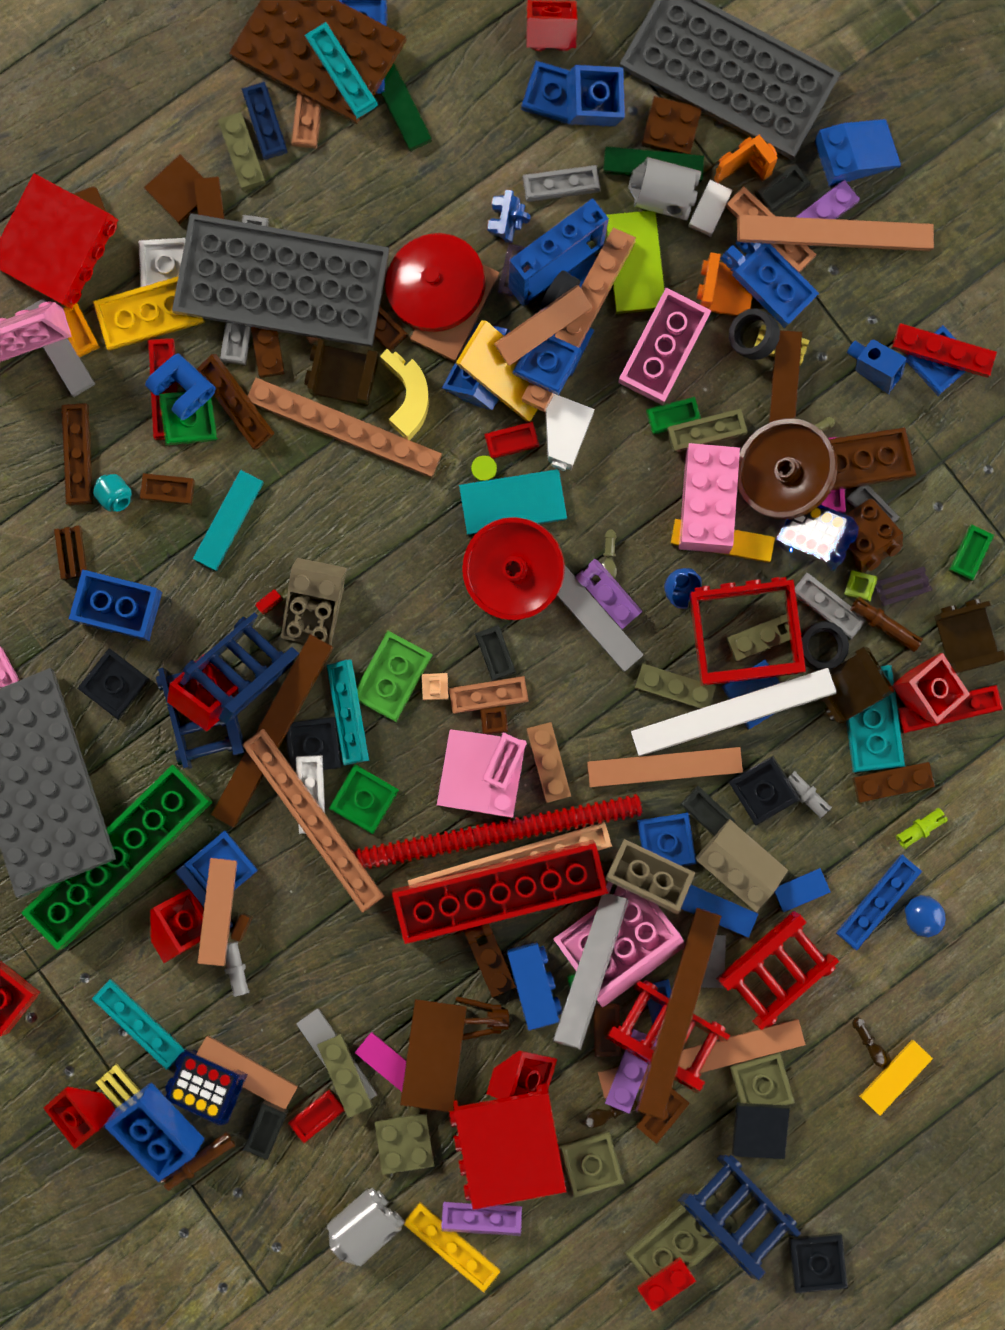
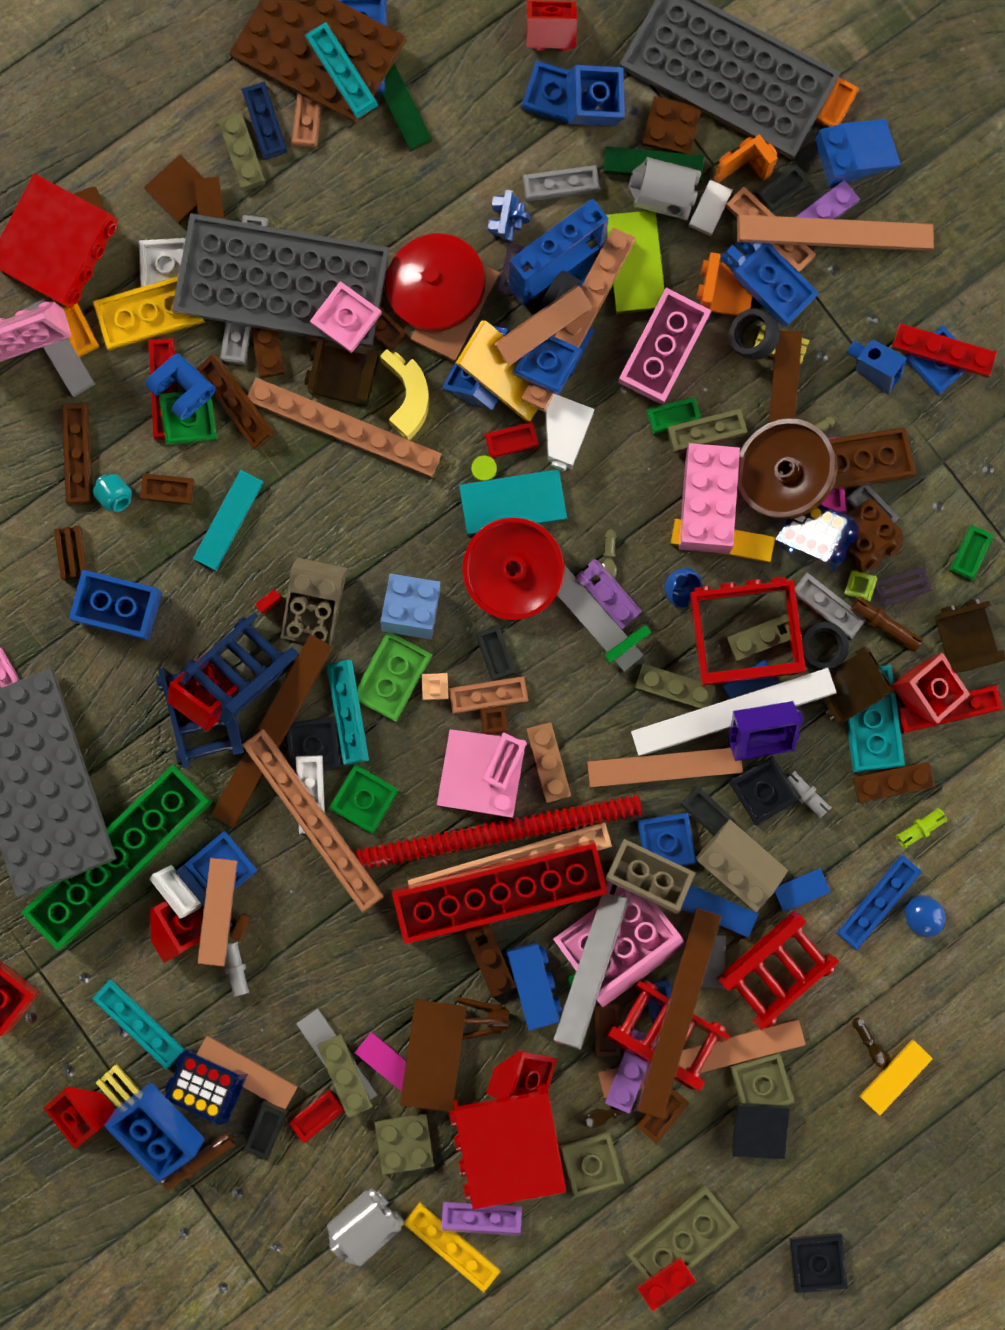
black tile [77,648,151,720] -> none
dark blue fence [677,1155,801,1280] -> none
none -> white tile [150,865,202,919]
none -> bright pink plate [310,281,382,354]
none -> medium blue brick [381,574,440,640]
none -> green tile [604,625,652,665]
none -> dark purple window [728,701,803,761]
none -> orange tile [814,78,860,128]

